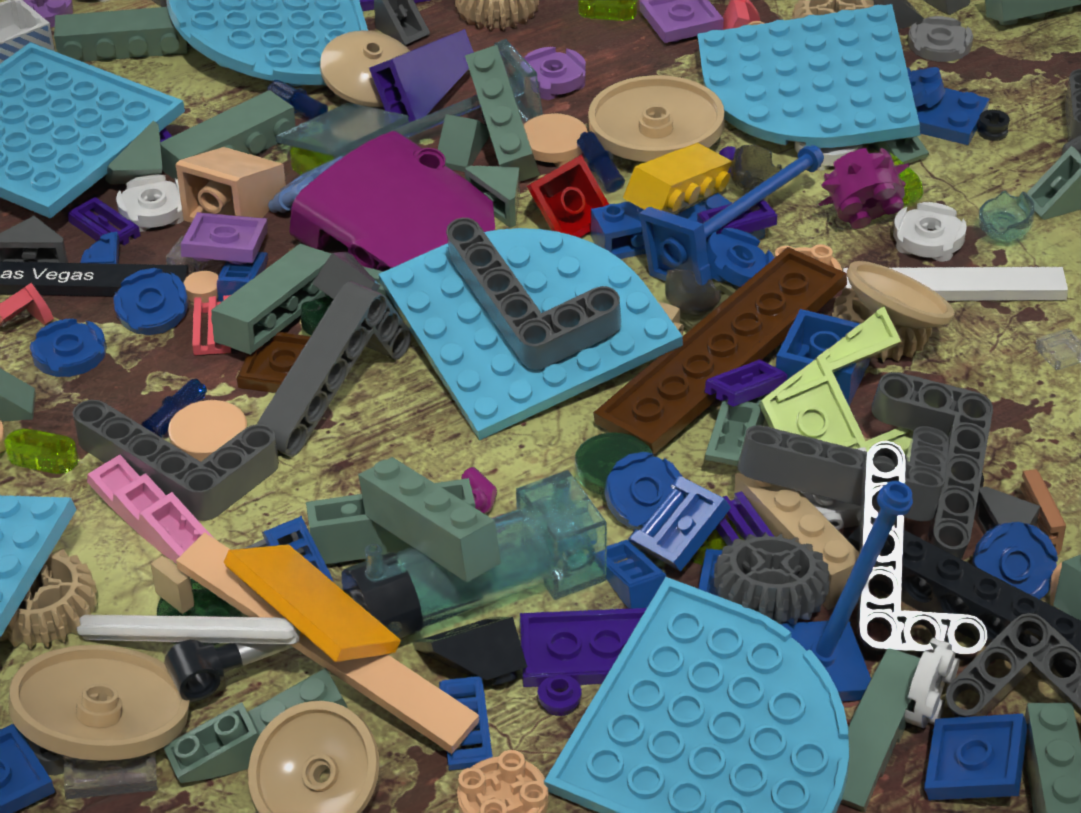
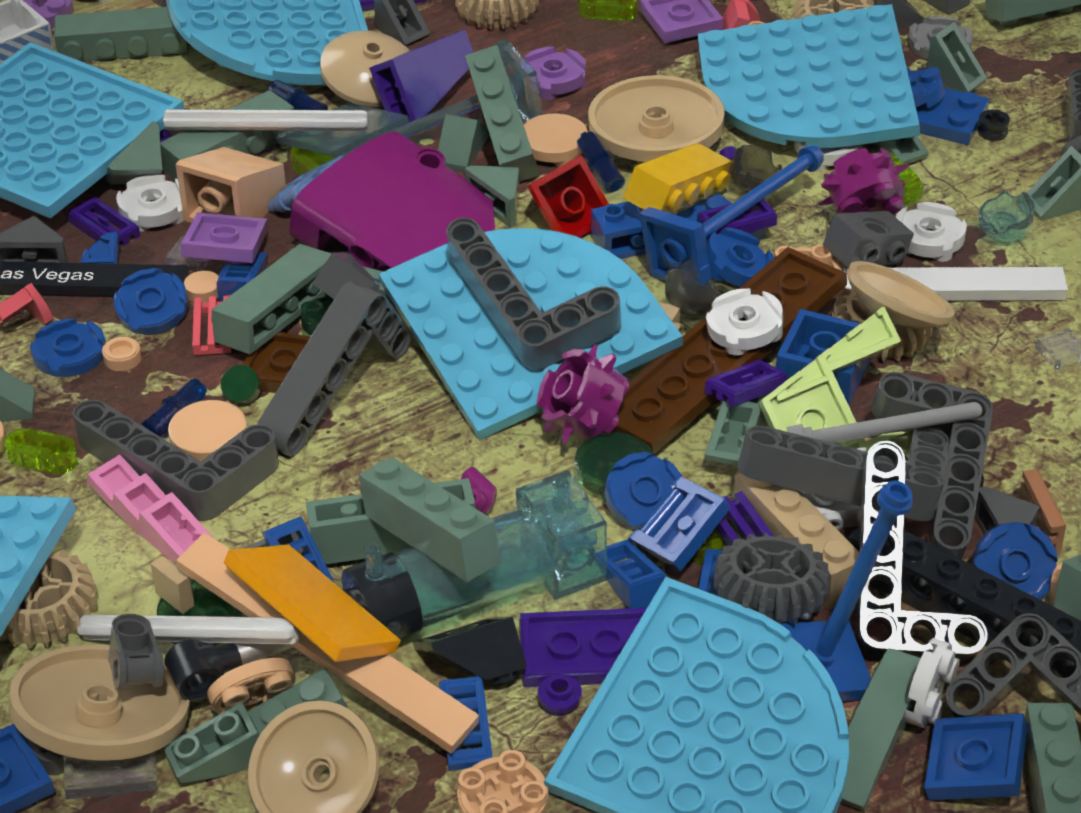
none -> light nougat tile [102,337,141,371]
none -> dark grey piece [108,614,164,690]
none -> white axle [163,109,368,131]
none -> light nougat tile [207,658,296,714]
none -> dark green tile [221,365,261,405]
none -> magenta brick [537,344,629,444]
none -> white plate [706,289,784,355]
none -> light grey piece [787,402,982,443]
none -> dark grey brick [822,211,914,268]
none -> sand green slope [927,22,987,92]

